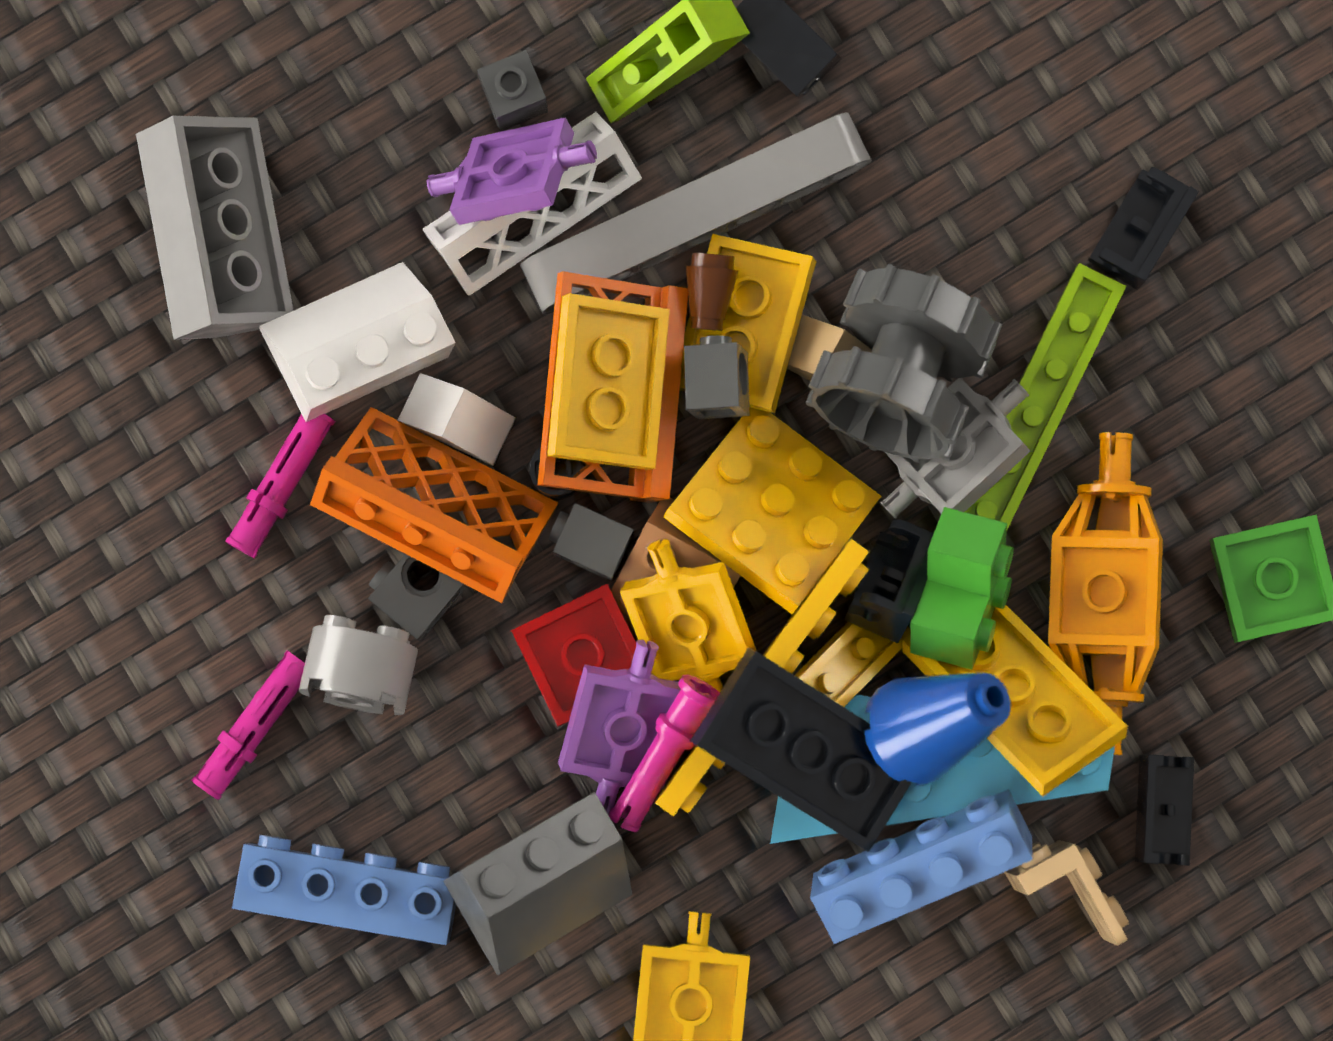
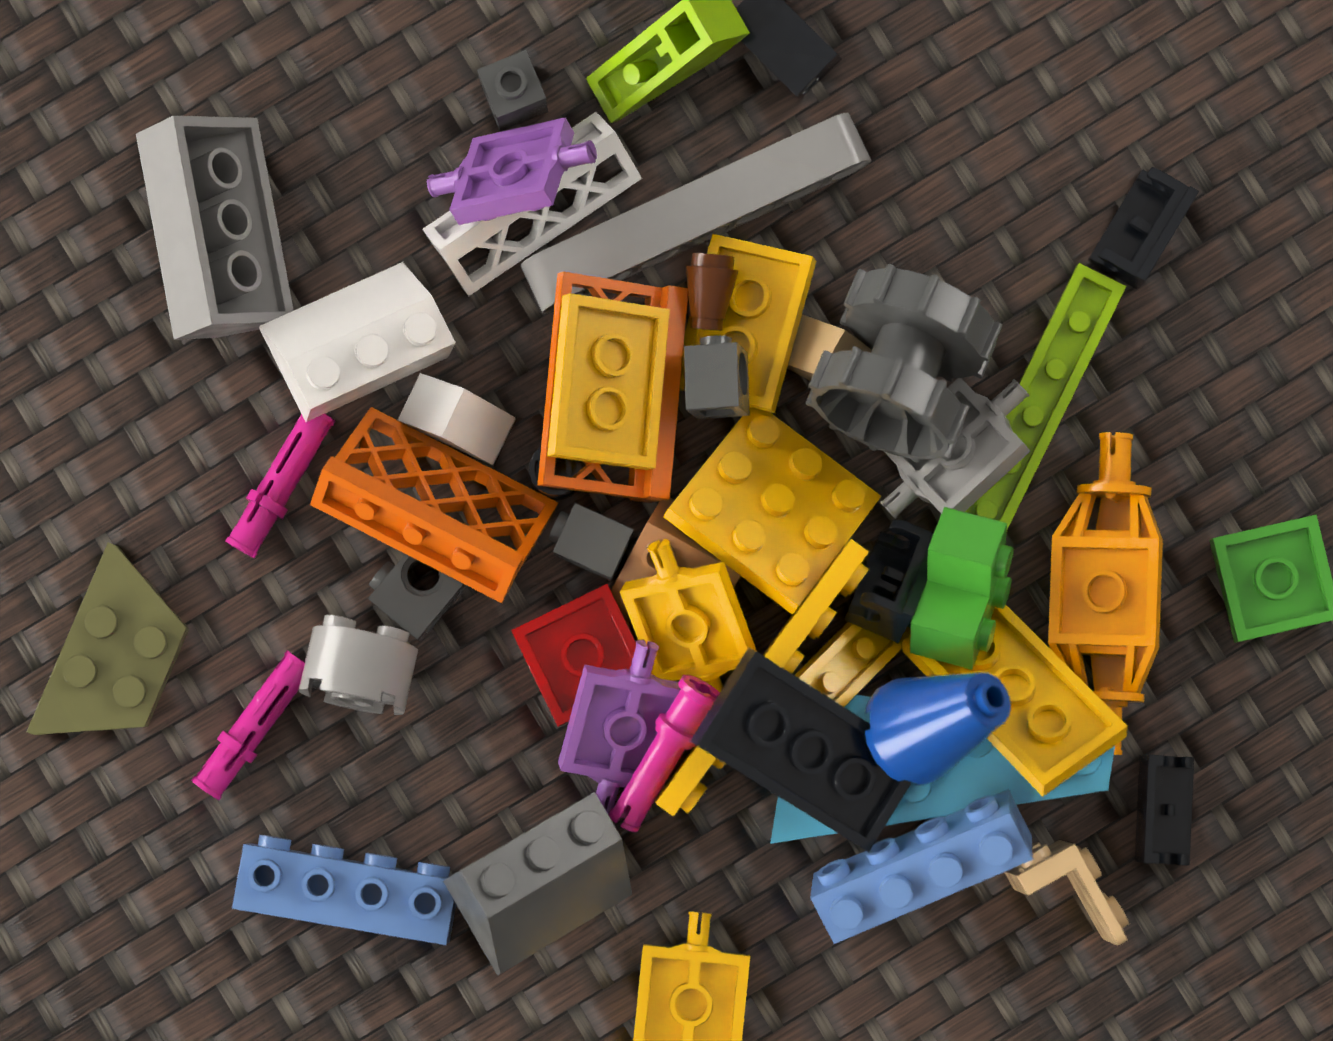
none -> olive wing [26,542,189,735]

